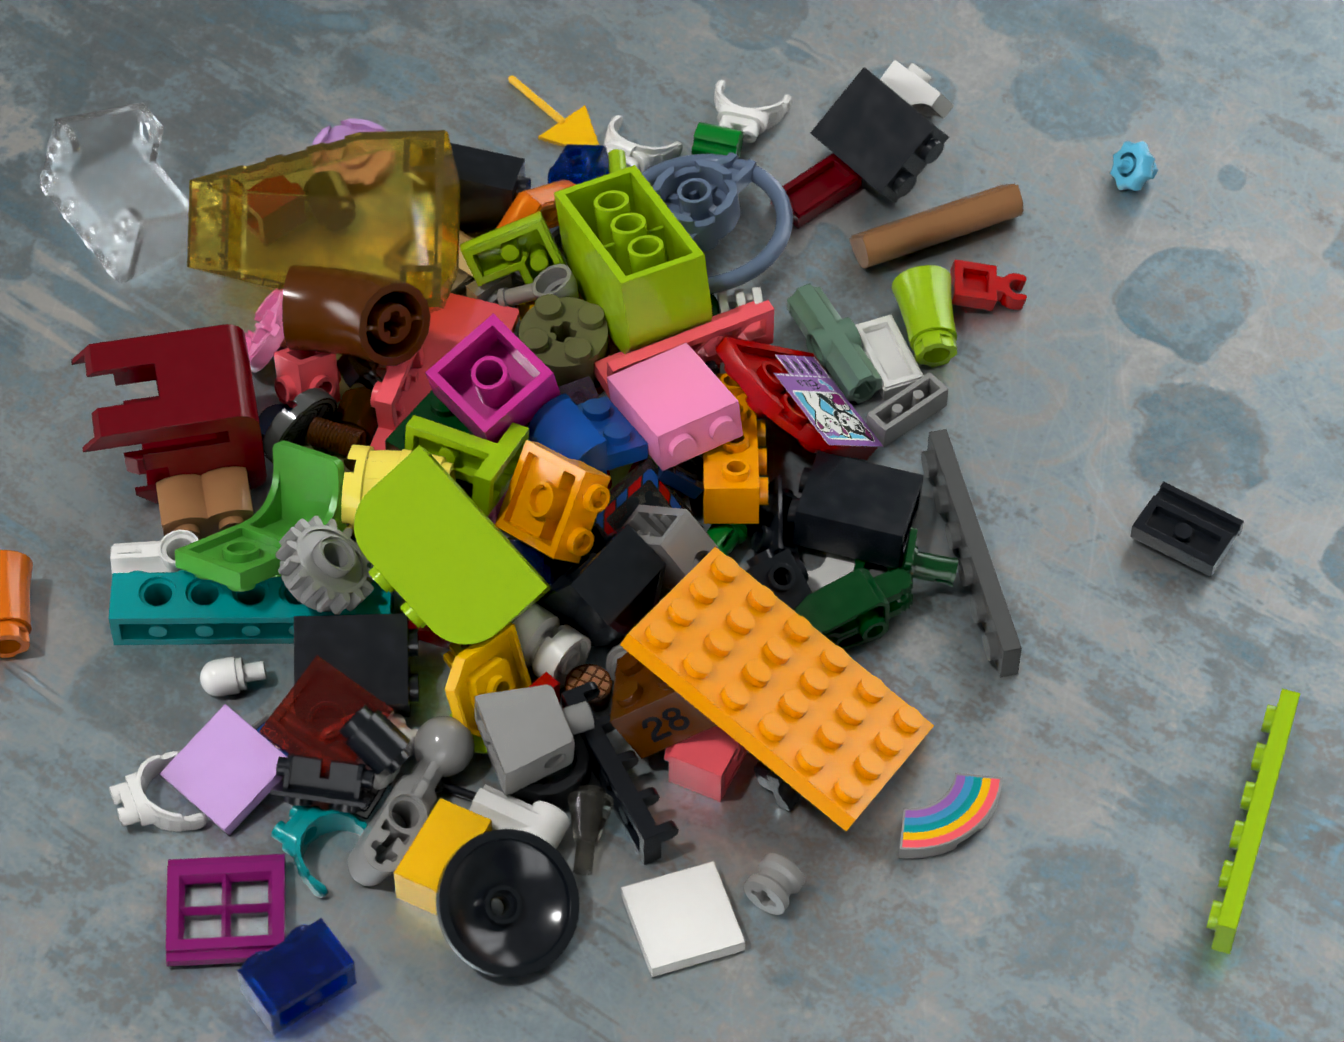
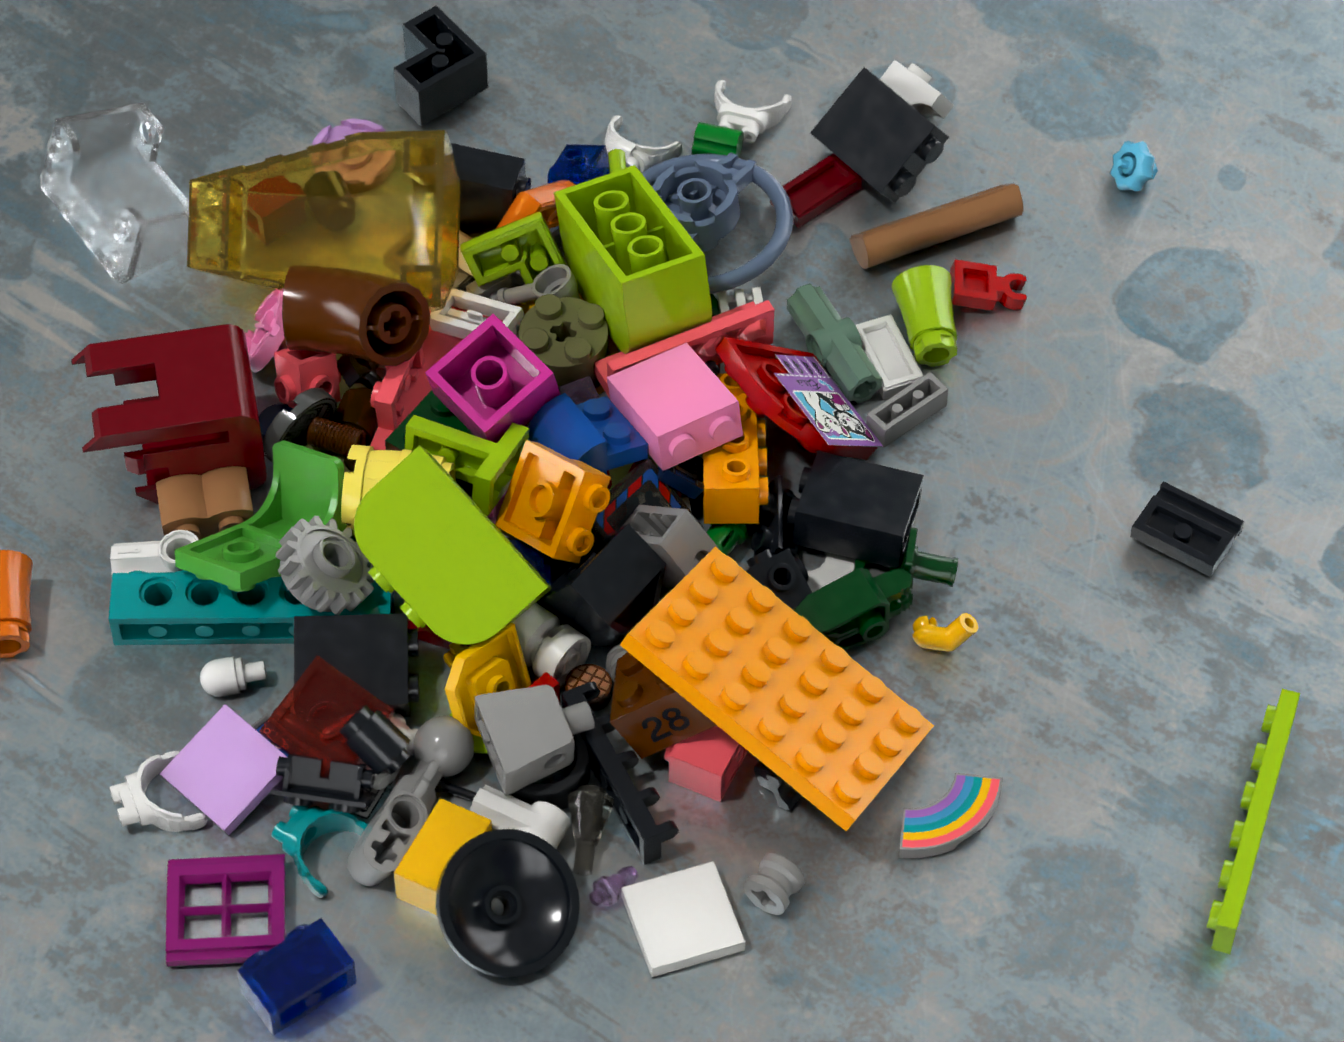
yellow piece [508,75,601,157] -> none
dark grey plate [921,429,1022,678] -> none
none -> black brick [393,6,488,126]
none -> white tile [430,287,525,339]
none -> clear purple piece [589,866,638,906]
none -> yellow arm [912,613,978,652]

